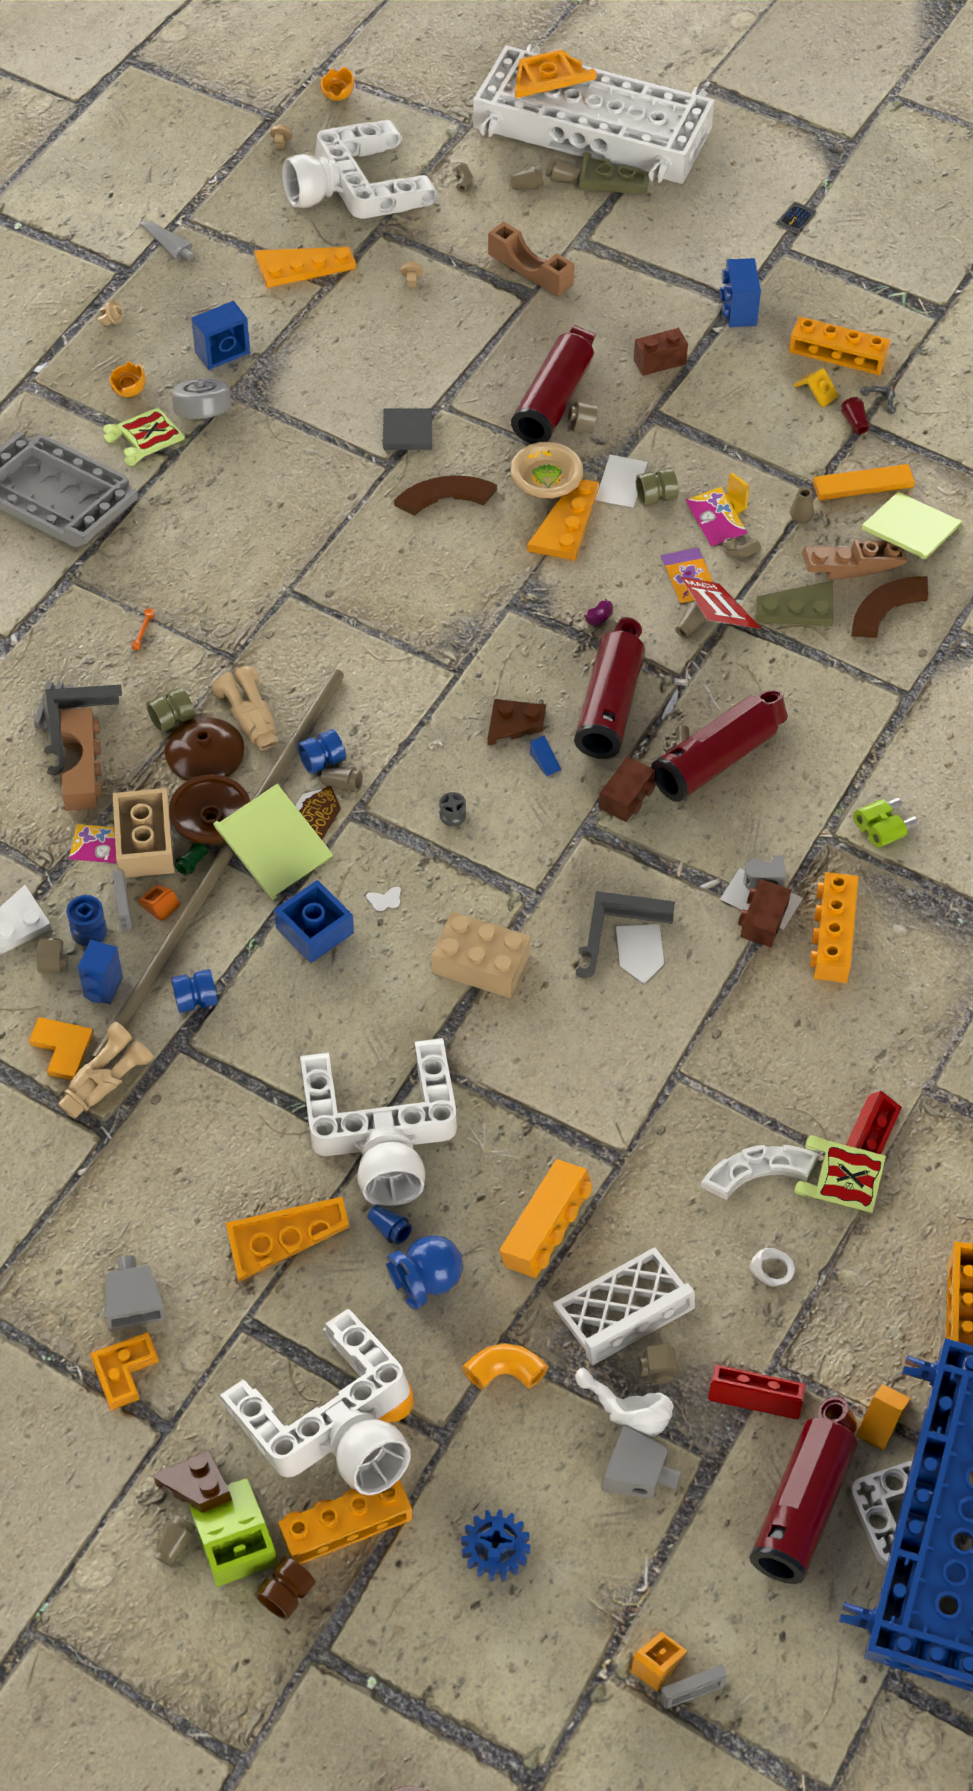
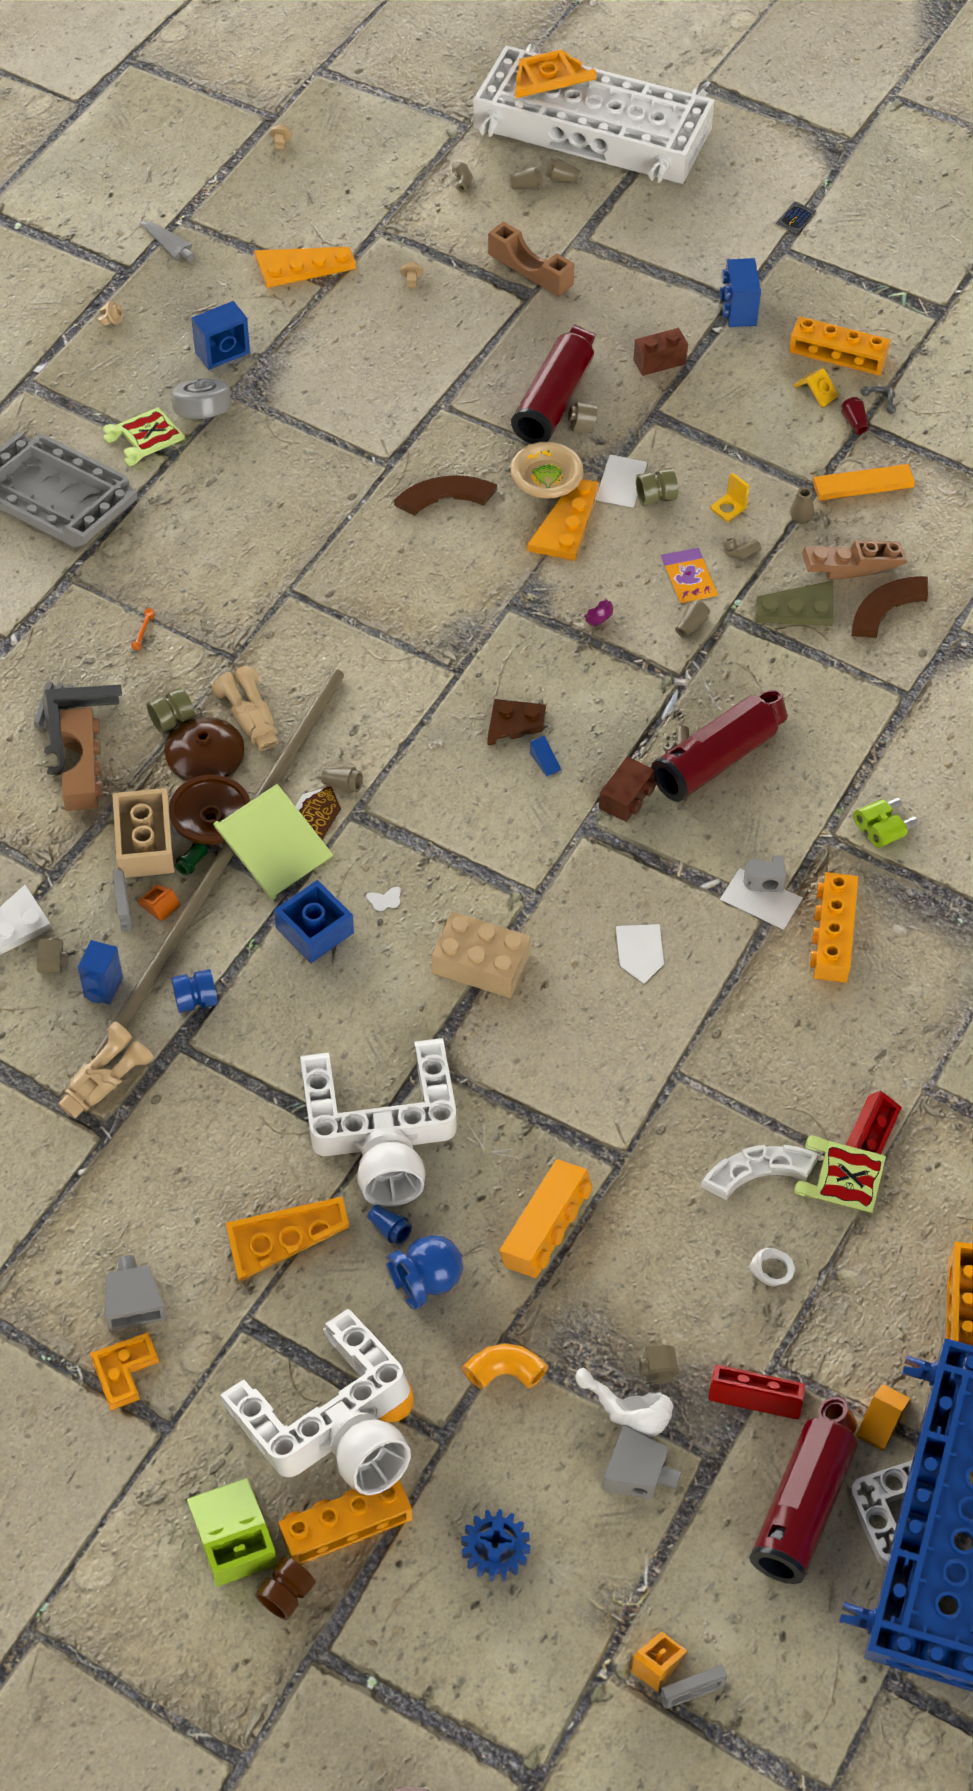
light orange tile [29,1017,94,1081] -> none
blue wheel [66,895,107,946] -> none
sticker [69,824,117,864] -> none
light orange hair [109,361,146,398] -> none
wing [152,1450,232,1513] -> none
dark tan cone [154,1515,196,1566] -> none
white piece [282,120,438,219] -> none
blue wheel [297,729,346,775] -> none
light orange hair [320,66,354,101] -> none
dark grey tile [383,408,432,450] -> none
dark grey wheel [439,792,466,826] -> none
white fence [553,1247,695,1365] -> none
dark red piece [574,617,645,759] -> none
dark grey hinge [576,891,675,978] -> none
olive wing [579,152,649,195] -> none
red sticker [681,577,762,629] -> none
sticker [685,487,748,547] -> none
copper brick [738,879,792,948] -> none
yellowish green piece [861,492,962,559] -> none

